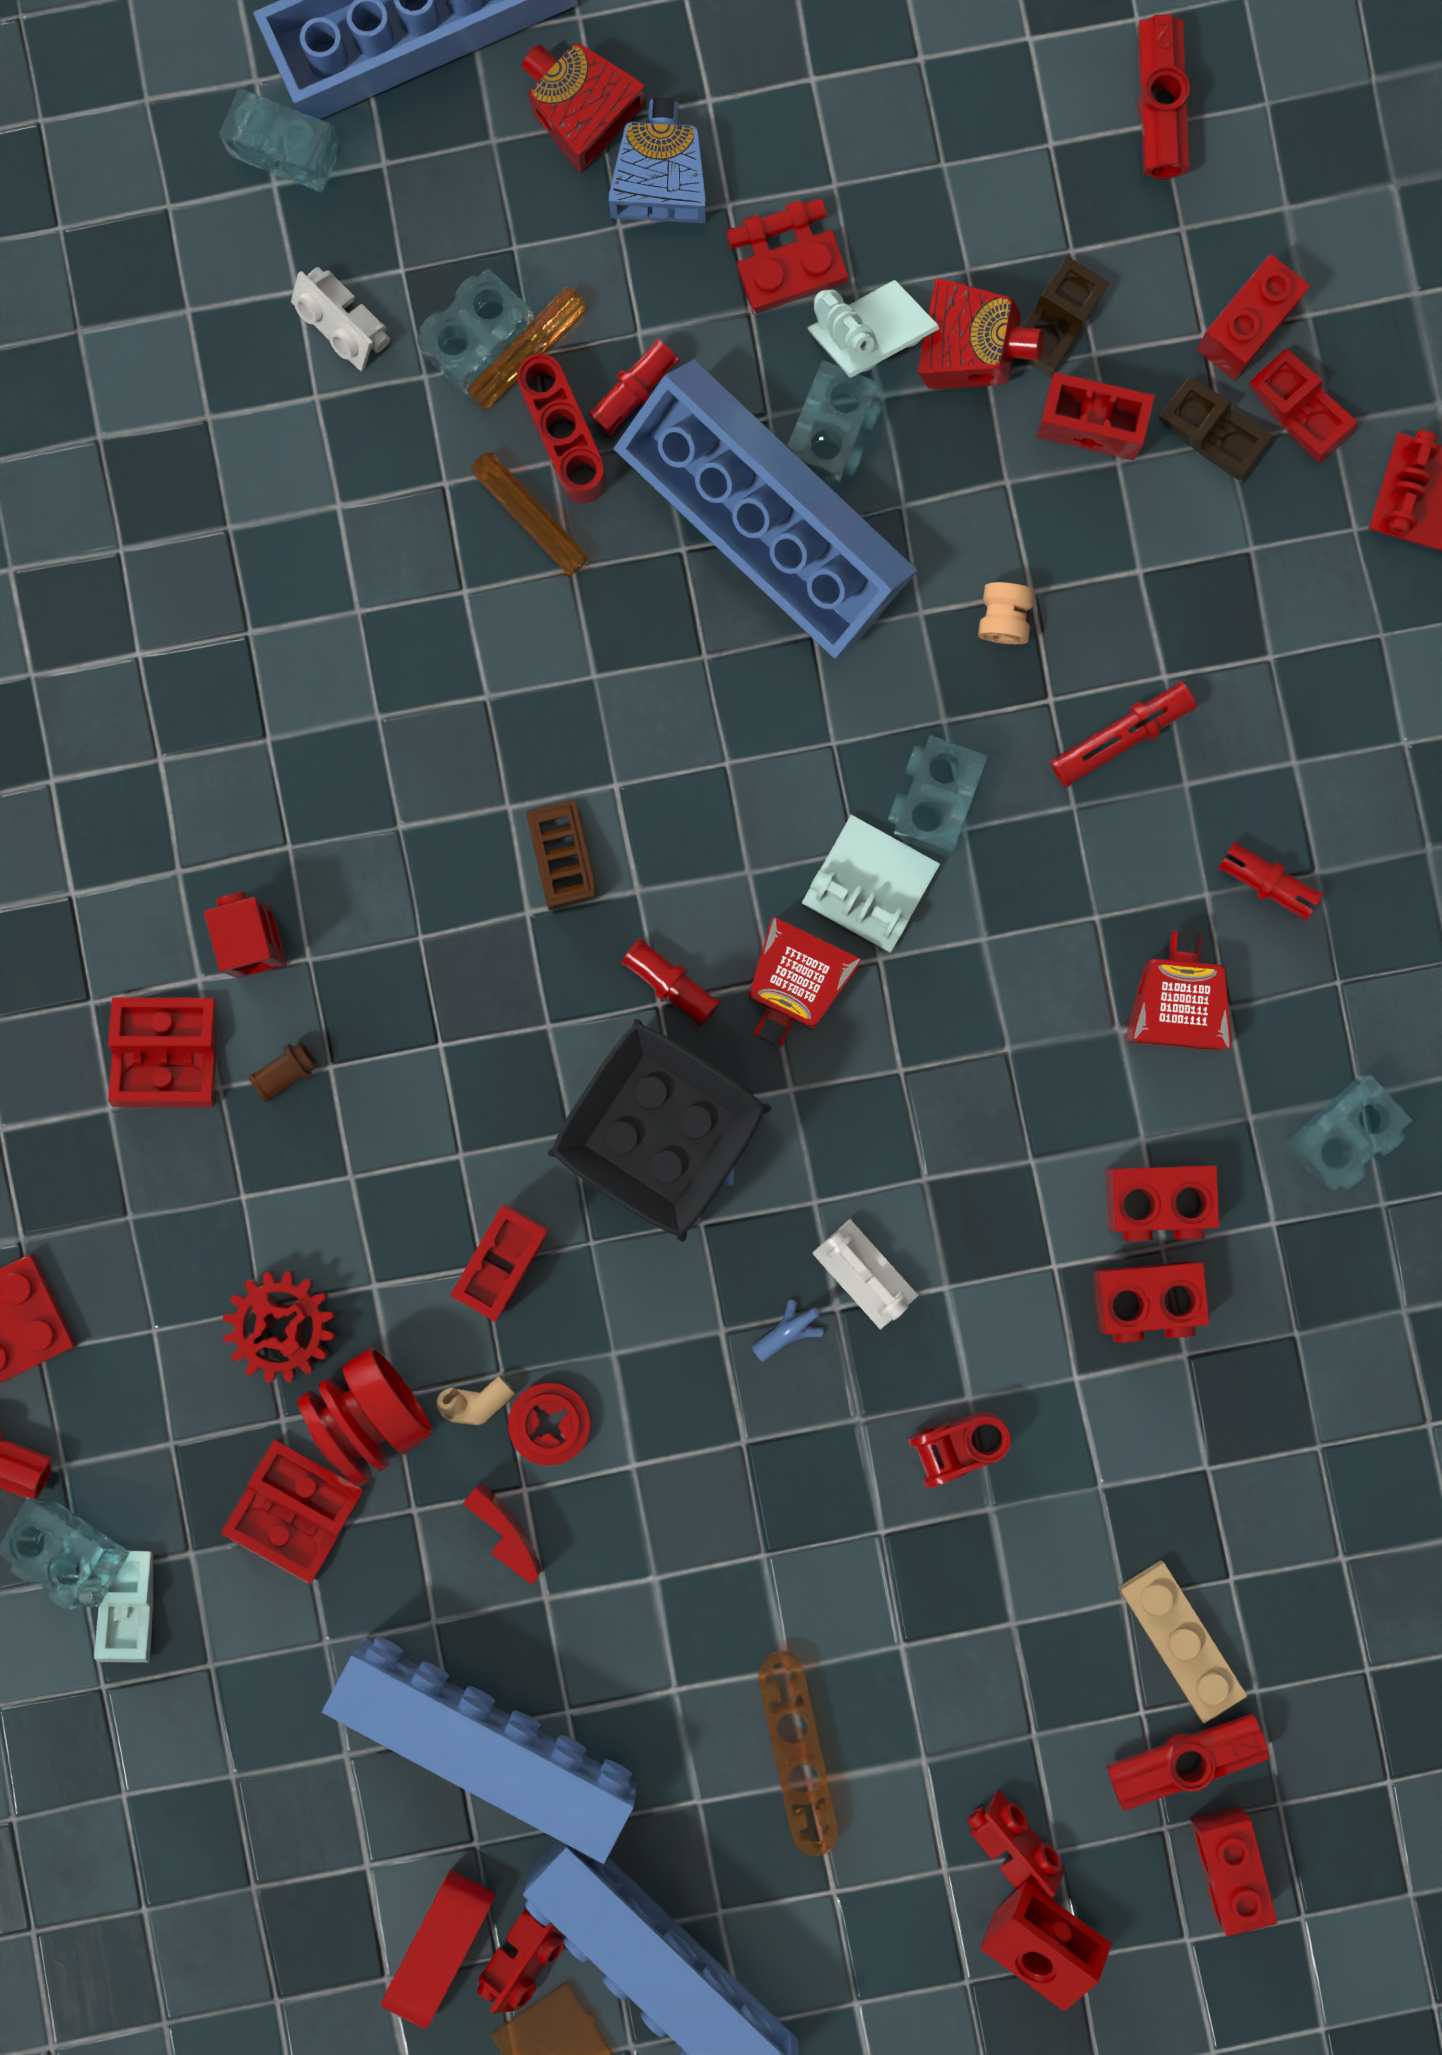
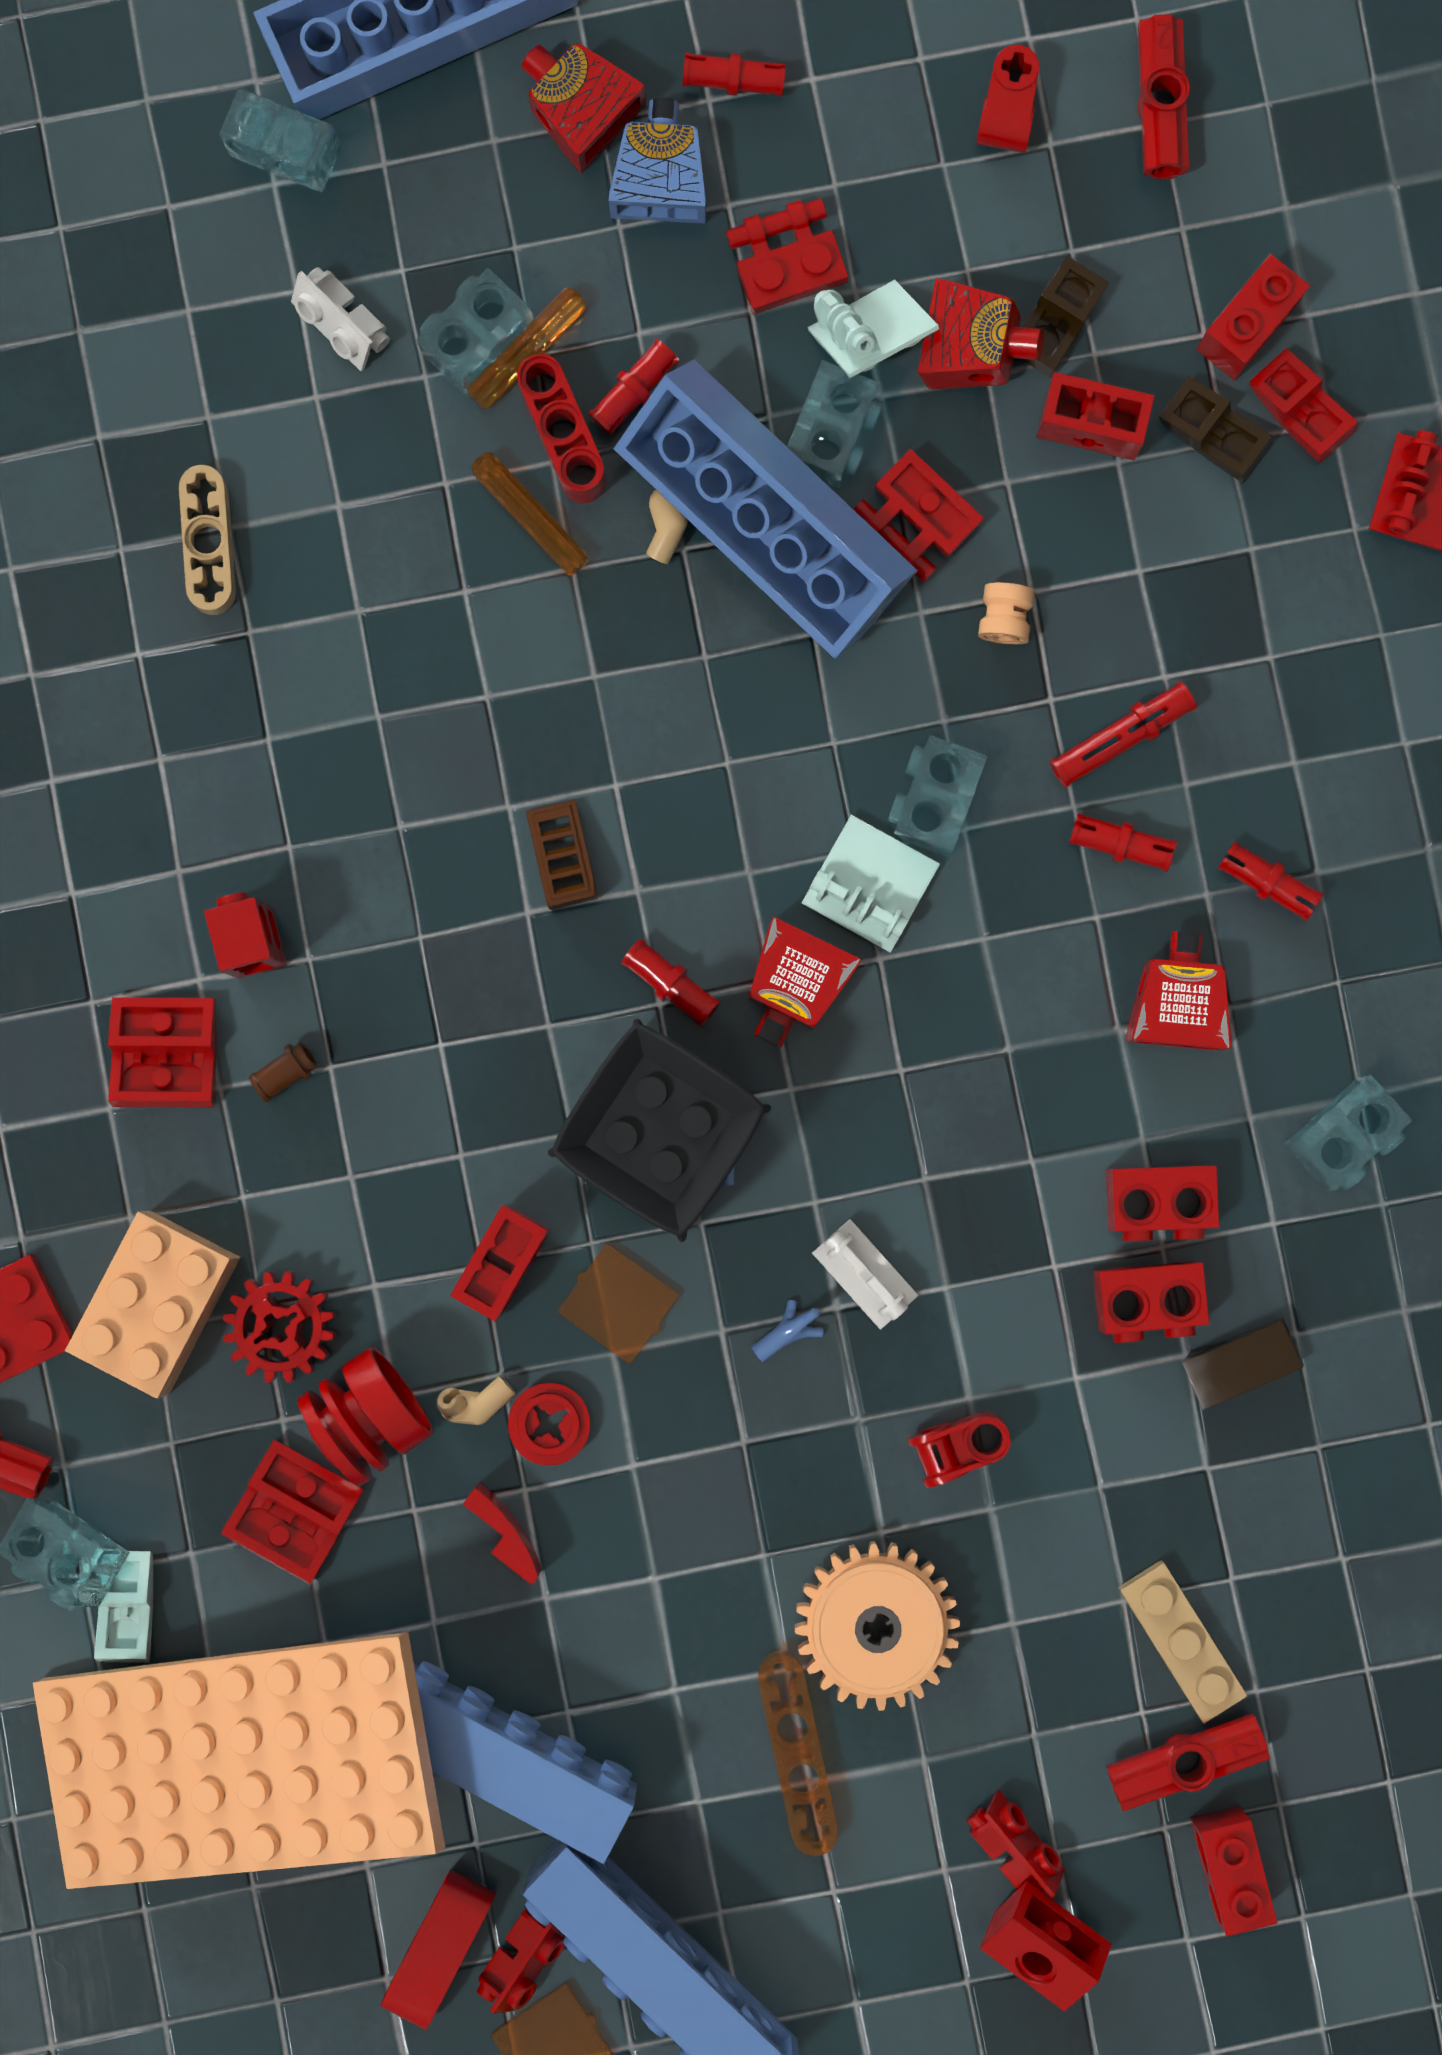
none -> light nougat plate [33,1632,446,1889]
none -> light nougat brick [65,1210,241,1399]
none -> tan beam [179,465,236,615]
none -> clear orange piece [557,1243,679,1364]
none -> tan arm [646,490,688,564]
none -> red pin [682,52,786,97]
none -> light nougat gear [795,1541,960,1711]
none -> red plate [853,448,984,583]
none -> red piece [976,45,1039,153]
none -> red pin [1069,812,1177,872]
none -> dark brown slope [1182,1318,1304,1409]

